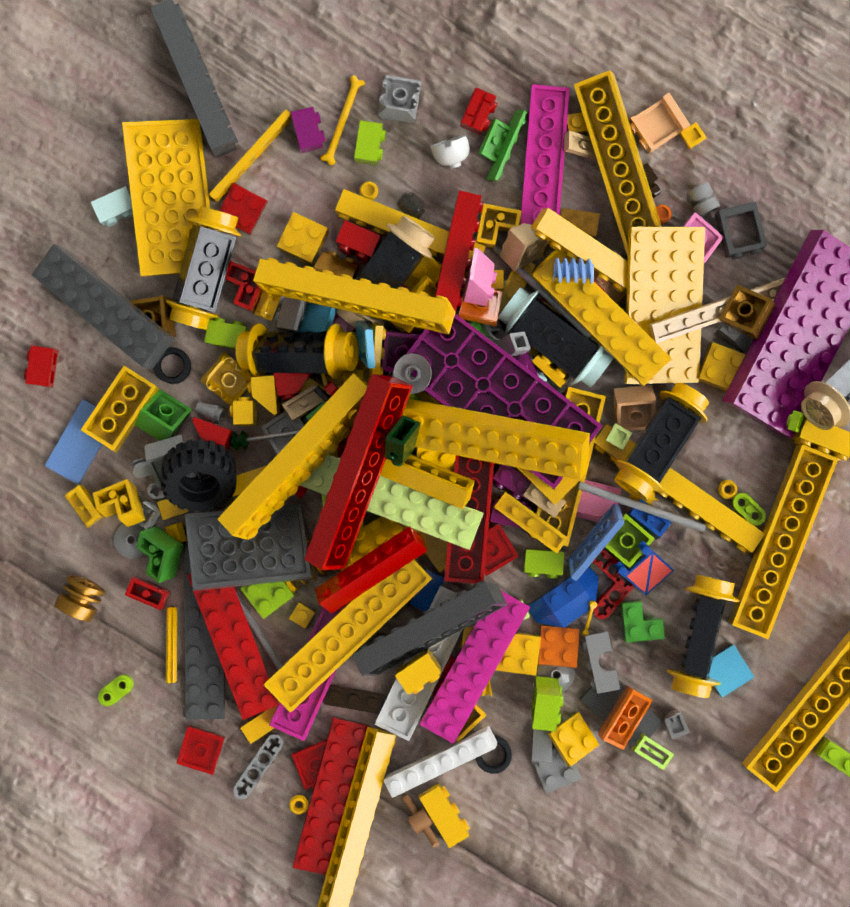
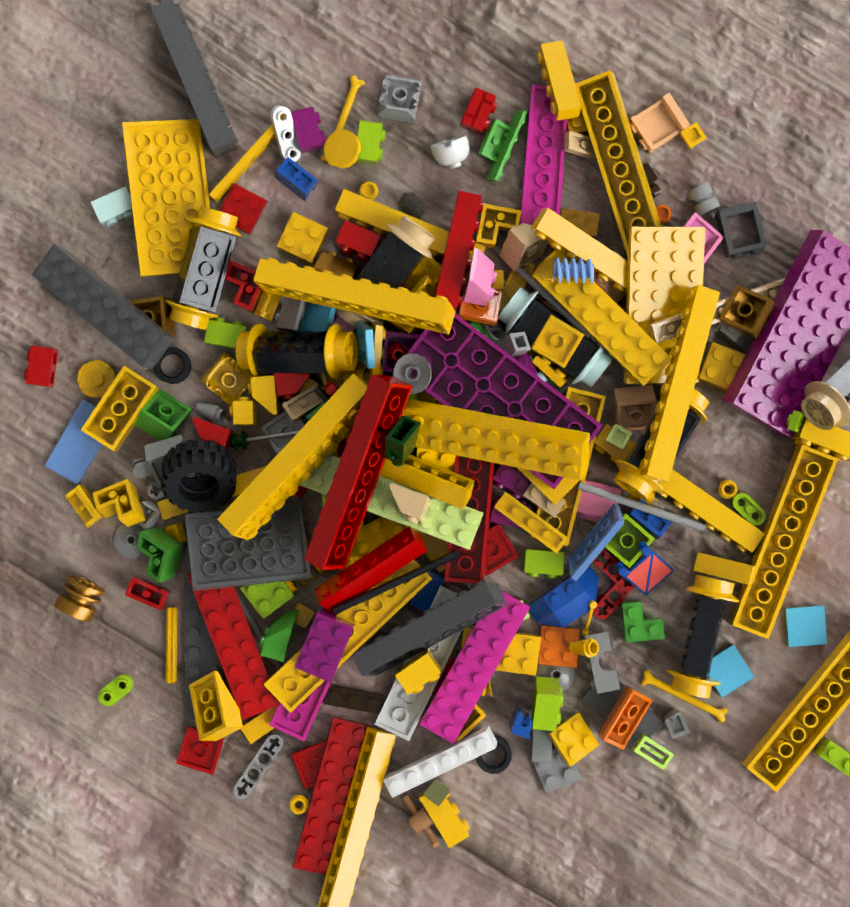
none -> yellow tile [77,360,116,398]
none -> yellow slope [189,671,243,741]
none -> bright green slope [259,609,299,662]
none -> white plate [270,105,301,162]
none -> blue hinge [275,157,318,201]
none -> magenta brick [294,610,355,683]
none -> yellow tile [324,129,361,169]
none -> black piece [332,550,460,615]
none -> red cone [387,343,407,363]
none -> tan slope [389,483,431,524]
none -> olive tile [423,778,450,807]
none -> blue hinge [509,706,532,739]
none -> yellow tile [531,314,585,368]
none -> yellow brick [537,40,581,121]
none -> yellow cone [569,638,599,658]
none -> yellow brick [639,285,720,482]
none -> yellow piece [641,670,728,723]
none -> yellow tile [693,552,755,585]
none -> medium azure tile [784,605,827,647]

